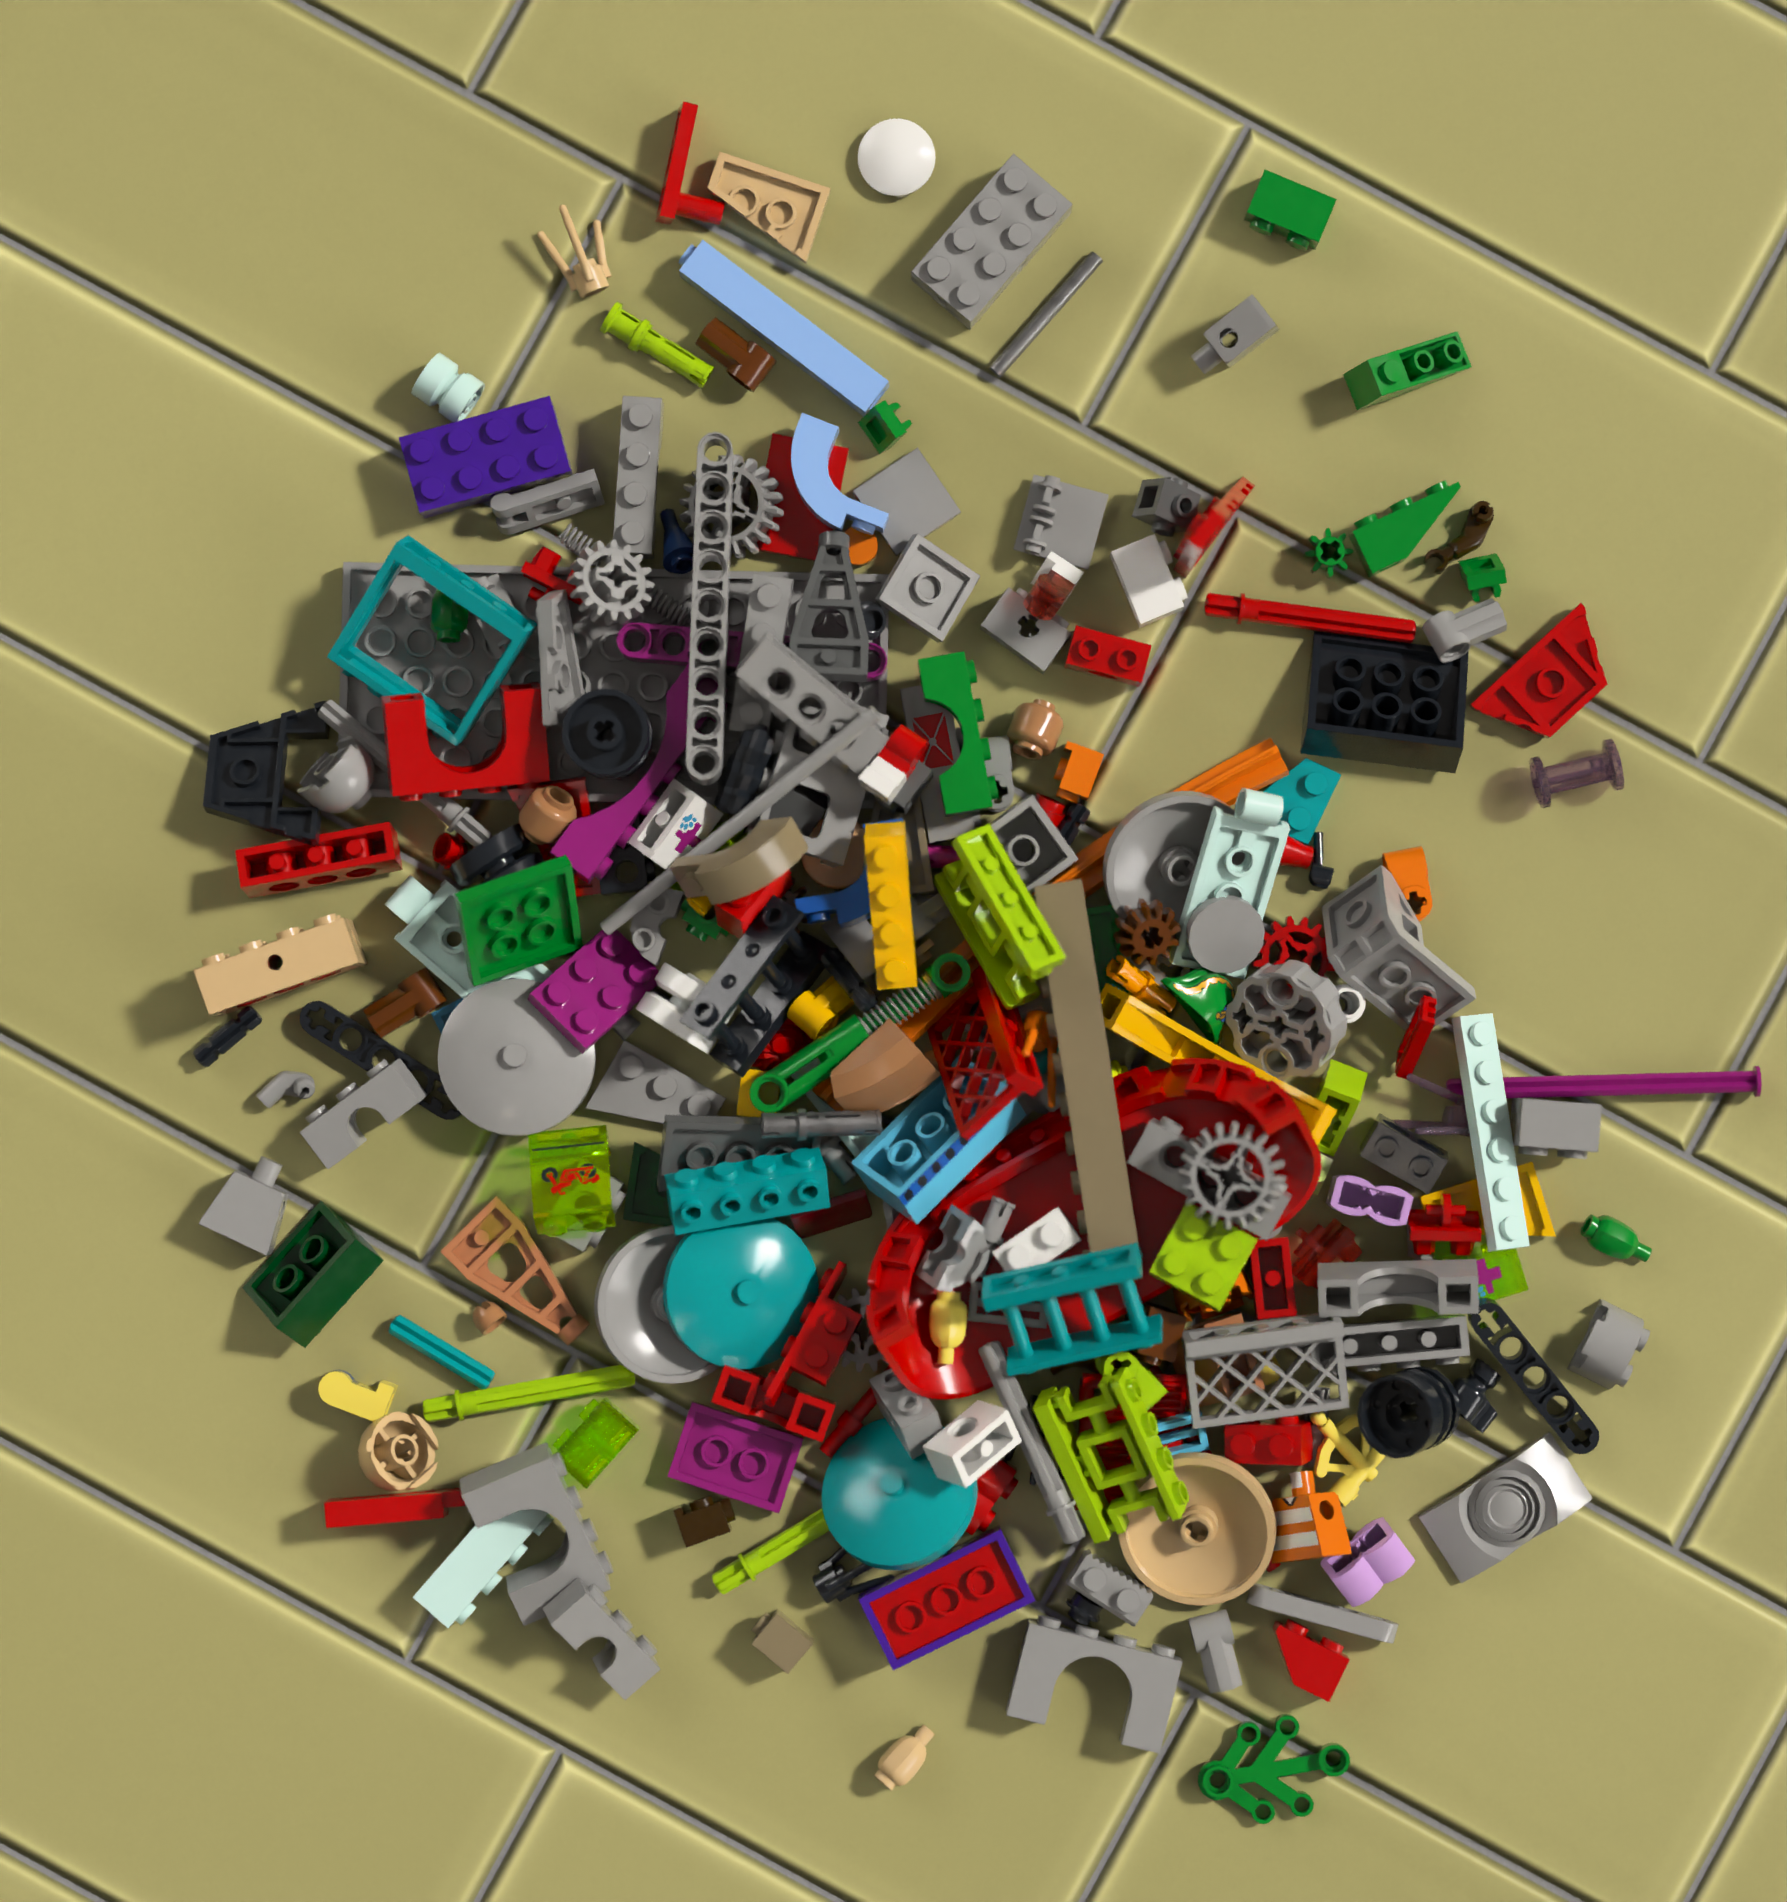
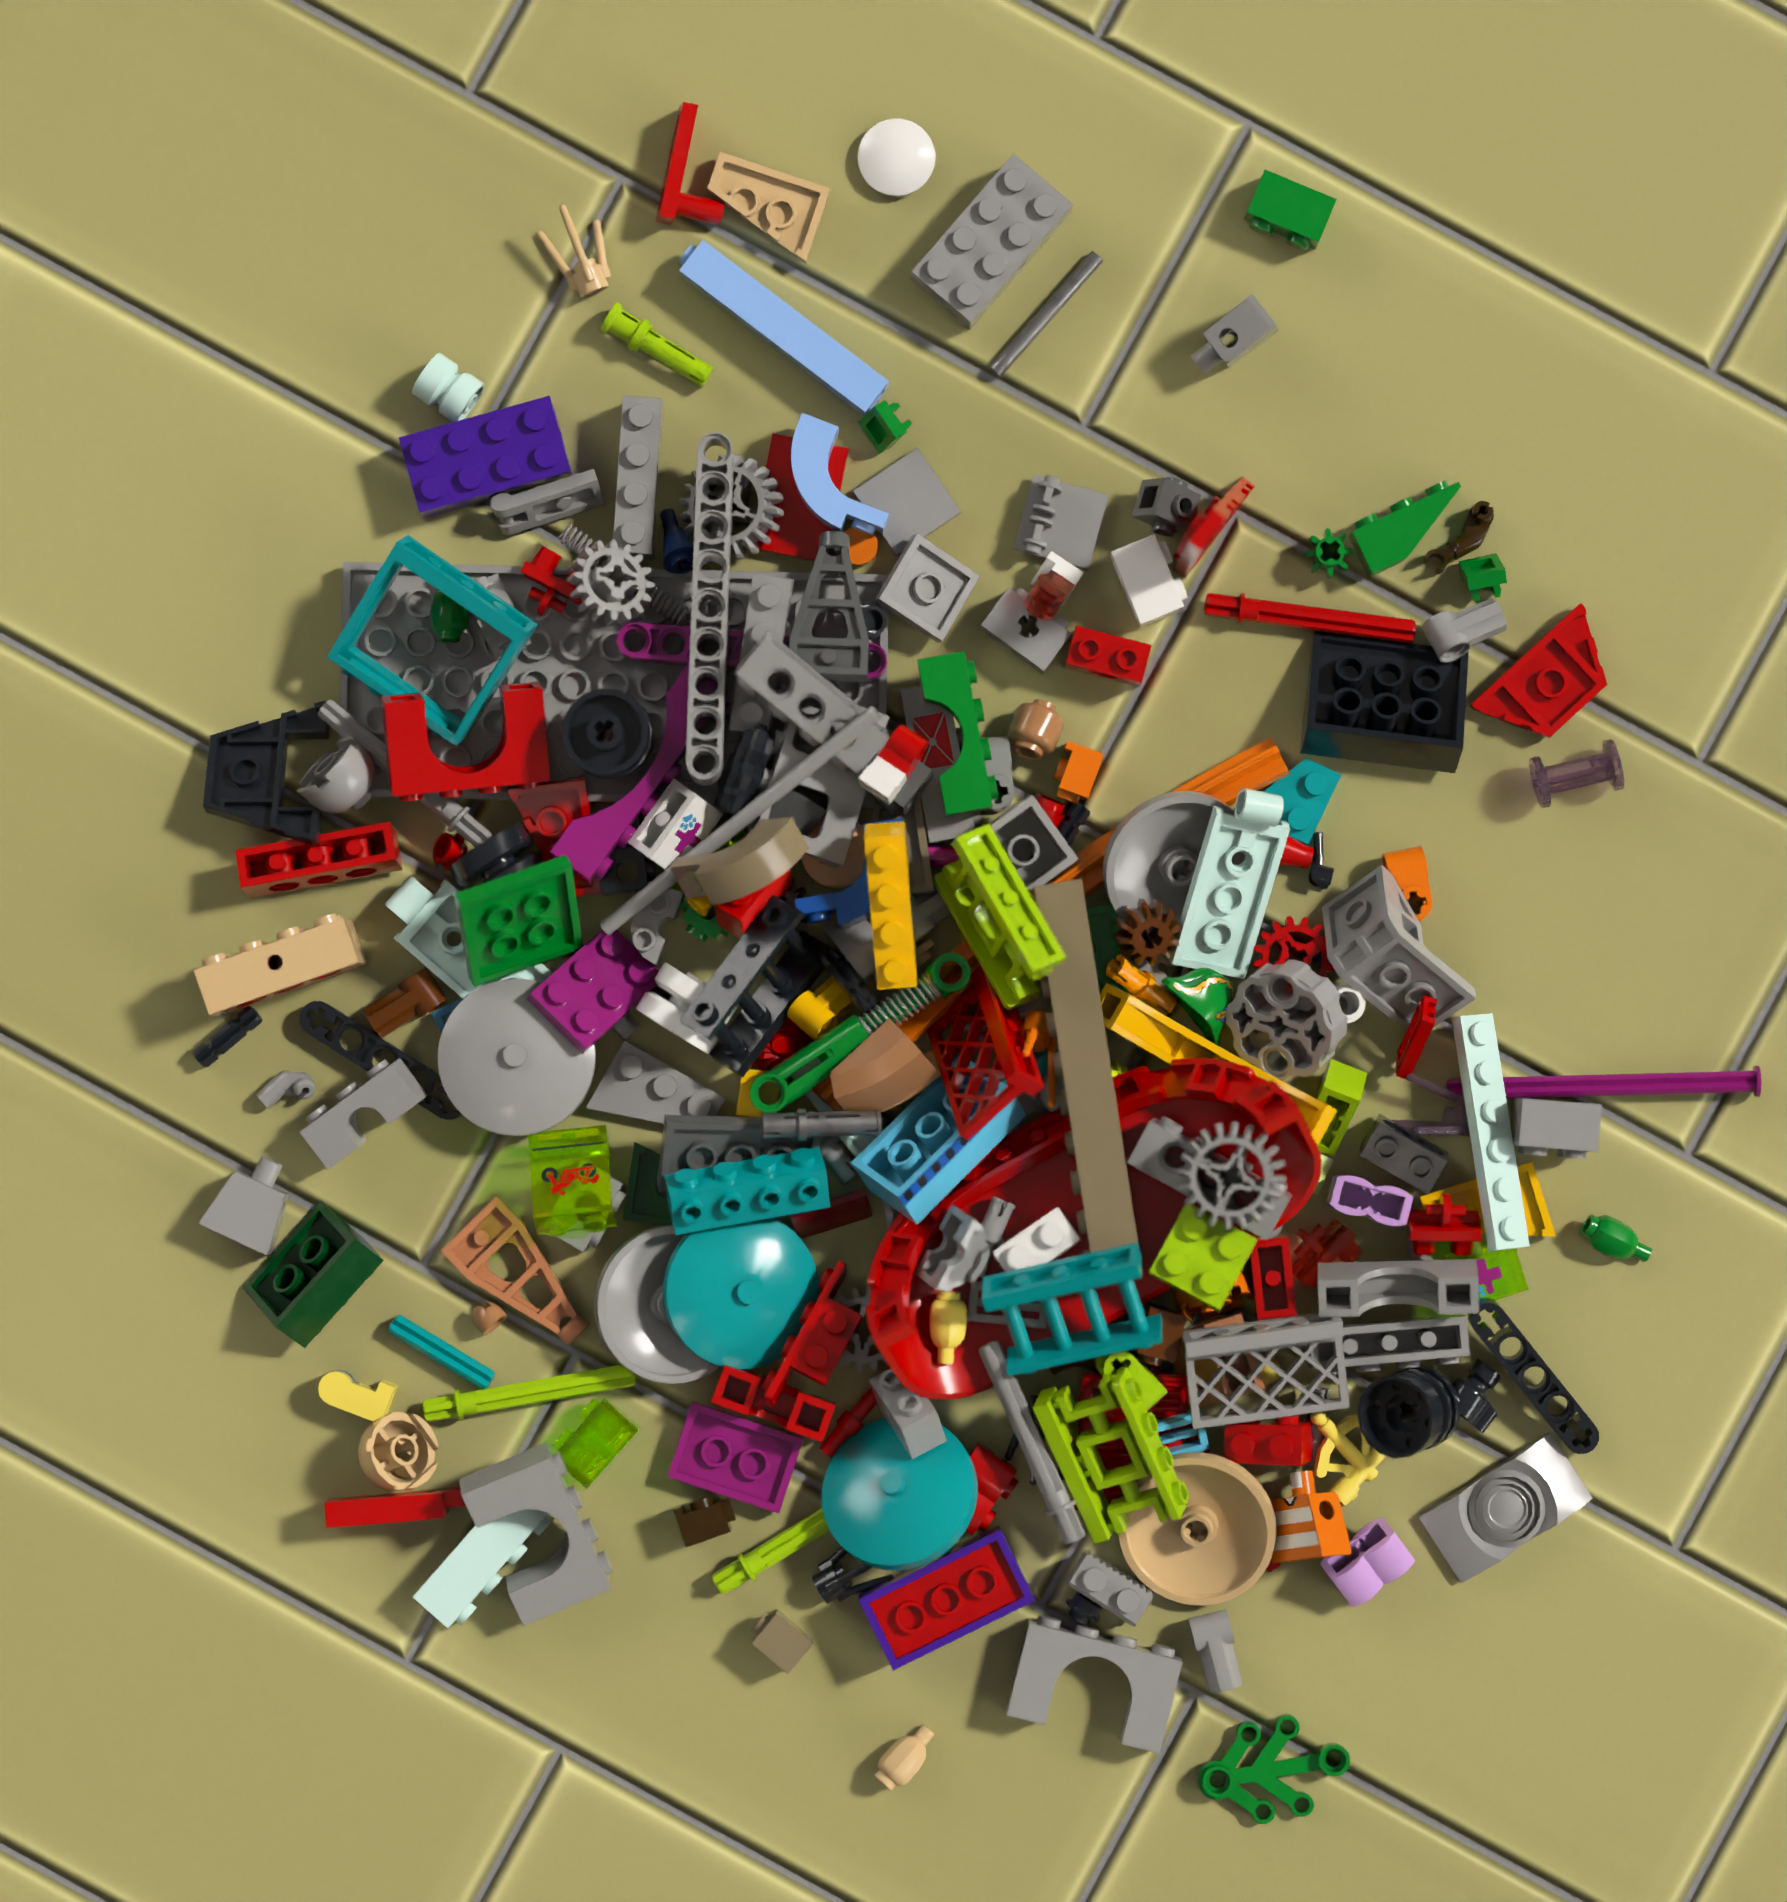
medium nougat head [518,785,577,845] -> none
light grey wing [536,589,584,726] -> none
light grey arch [543,1577,660,1700] -> none
reddish brown piece [695,317,777,393] -> none
white brick [922,1400,1022,1488] -> none
light grey tile [1186,895,1265,973] -> none
light grey beam [1246,1583,1399,1643] -> none
red slope [1272,1619,1350,1702] -> none
green slope [1343,331,1472,410] -> none
light grey cylinder [1567,1299,1650,1389] -> none

